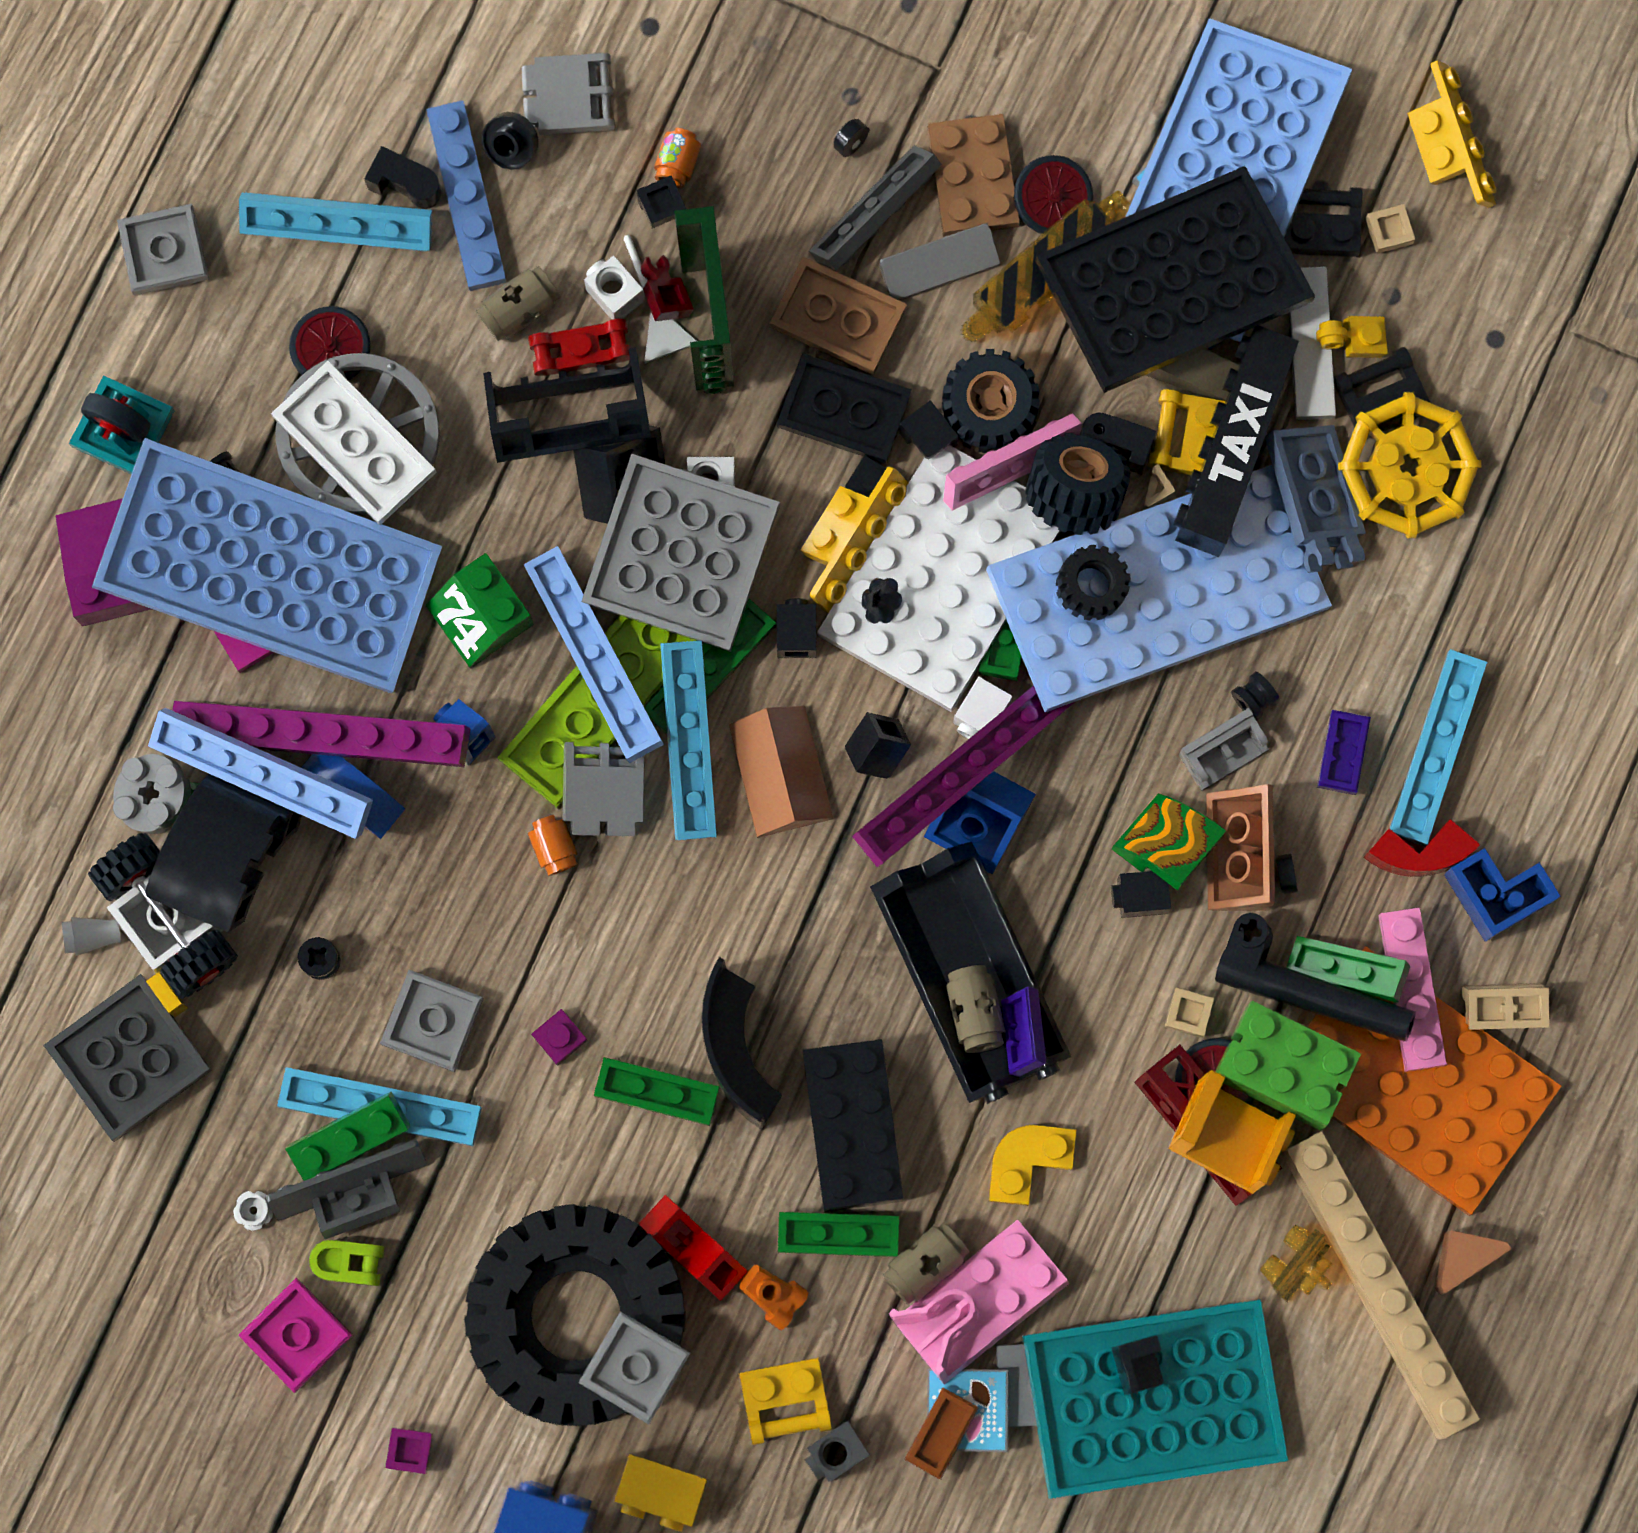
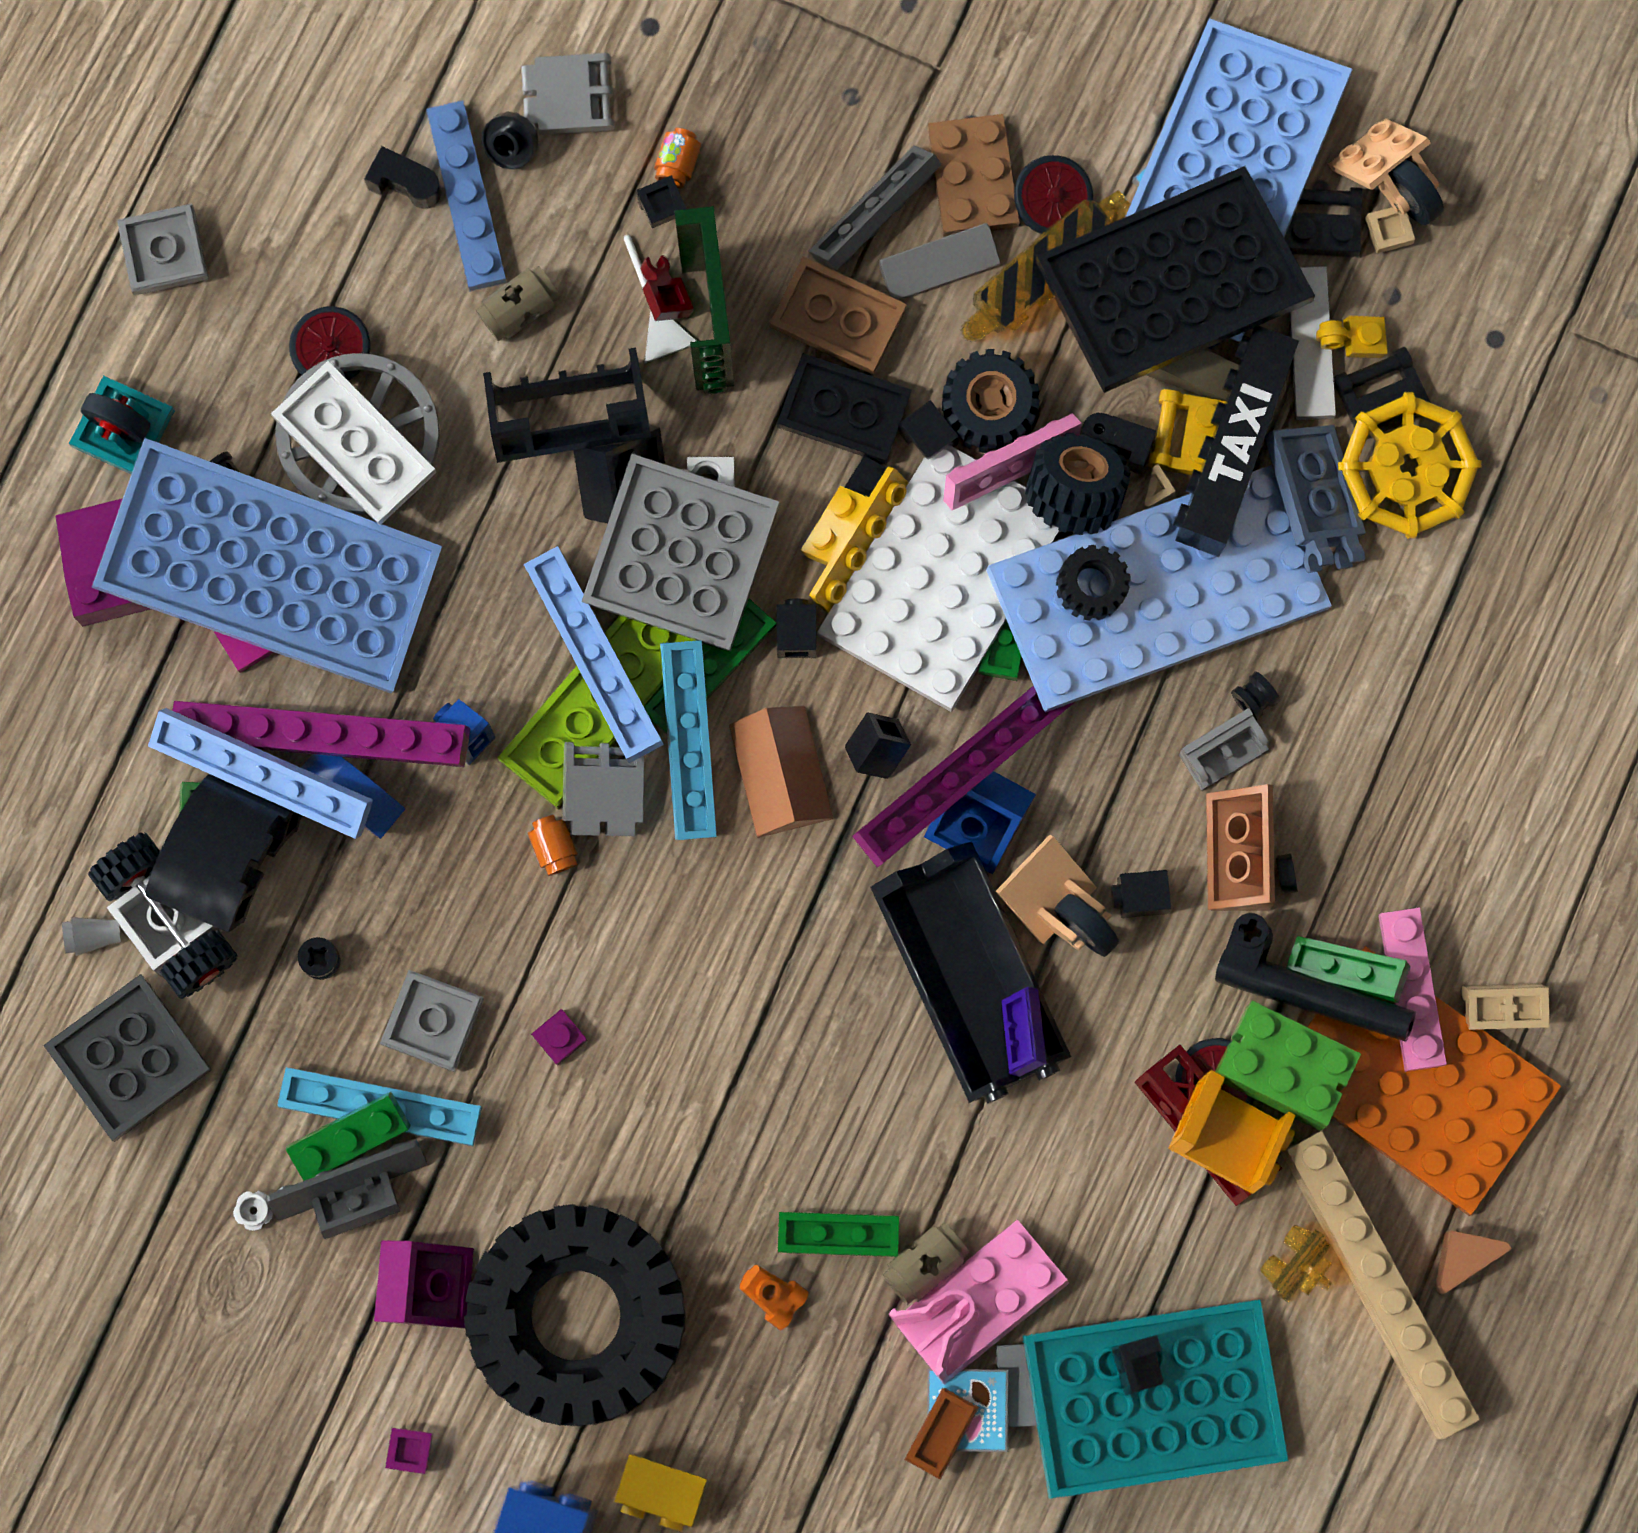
light grey plate [113,754,191,834] -> none
yellow plate [146,972,188,1017] -> none
dark pink plate [238,1278,353,1393] -> none
medium azure plate [239,192,432,251] -> none
lime plate [309,1240,385,1286] -> none
green slope [425,553,534,669] -> none
red plate [528,319,631,376] -> none
light grey tile [579,1312,691,1424] -> none
white brick [584,255,645,320] -> none
green plate [594,1057,720,1126] -> none
red brick [639,1195,748,1301] -> none
black panel [702,957,782,1130] -> none
yellow plate [739,1358,832,1445] -> none
black brick [803,1039,904,1212] -> none
dark grey brick [805,1421,869,1482] -> none
black tile [833,119,869,157] -> none
black plant [862,578,902,624] -> none
dark tan piece [946,965,1006,1053] -> none
white brick [953,676,1012,739] -> none
yellow plate [988,1125,1076,1206] -> none
slope [1112,793,1226,891] -> none
tan plate [1164,988,1214,1038] -> none
dark purple plate [1317,710,1371,795] -> none
red brick [1363,819,1480,877] -> none
medium azure plate [1390,649,1487,847] -> none
yellow bracket [1407,60,1496,208] -> none
blue brick [1444,848,1561,942] -> none
none -> magenta slope [374,1240,474,1328]
none -> light nougat plate [996,835,1119,957]
none -> light nougat plate [1328,119,1444,225]

